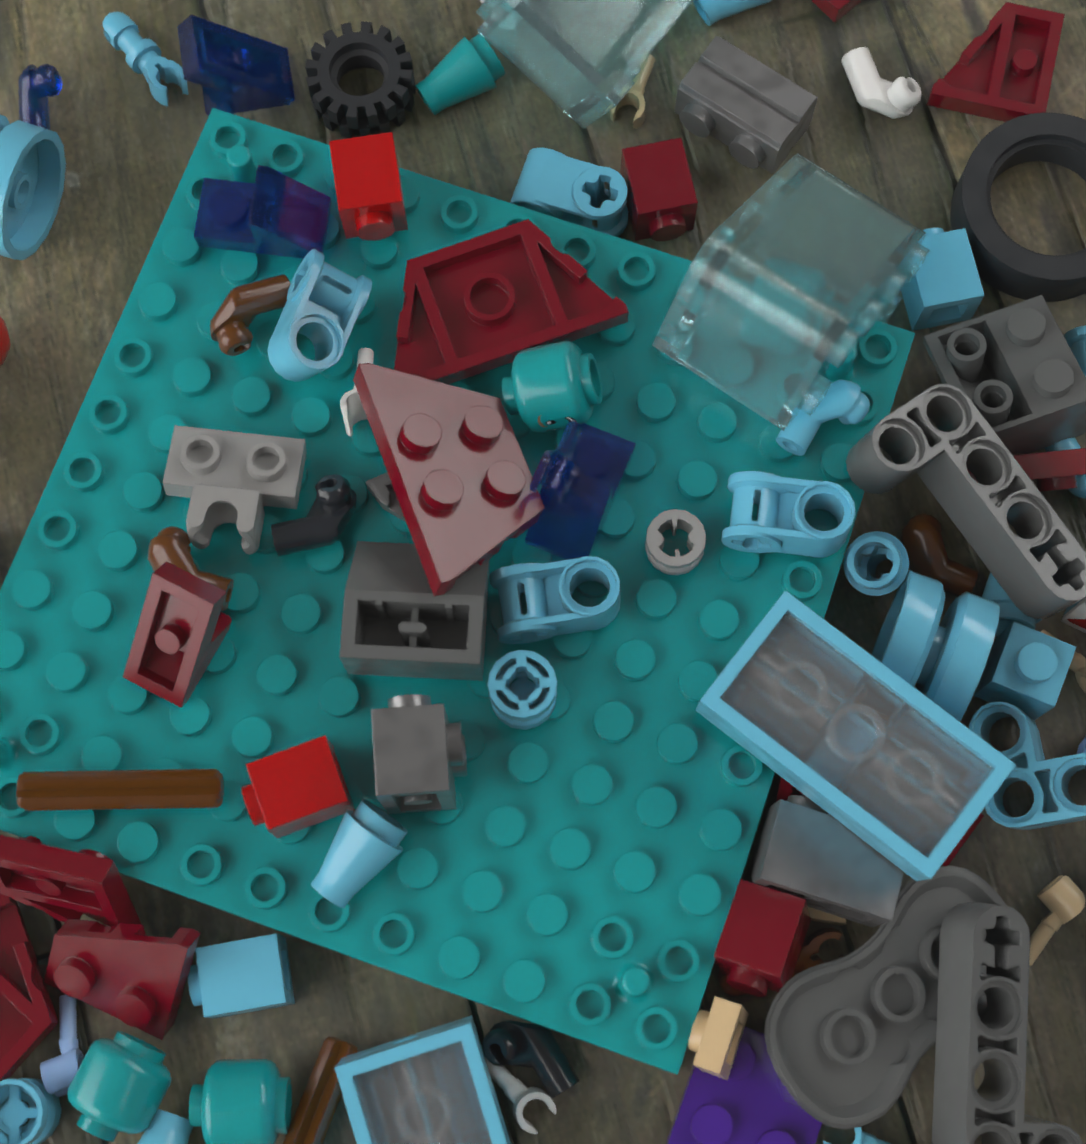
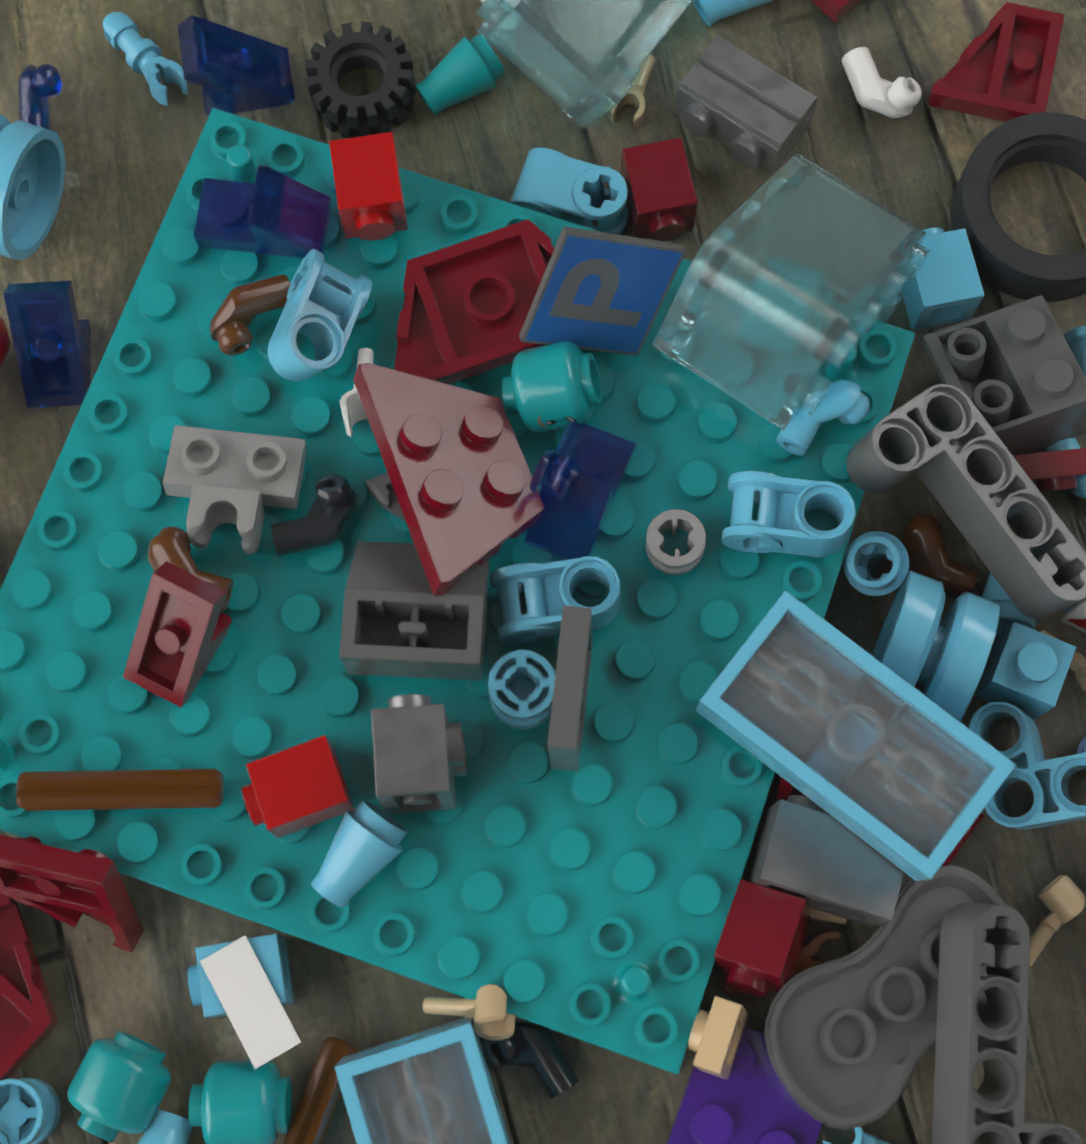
light blue hand [40,995,84,1097] -> none
dark red wing [44,919,200,1040] -> none
white hand [485,1058,557,1134] -> none
none -> clear blue slope [3,280,91,408]
none -> white sticker [200,935,301,1069]
none -> tan hand [423,984,515,1041]
none -> blue piece [519,226,686,356]
none -> dark grey tile [547,605,593,772]

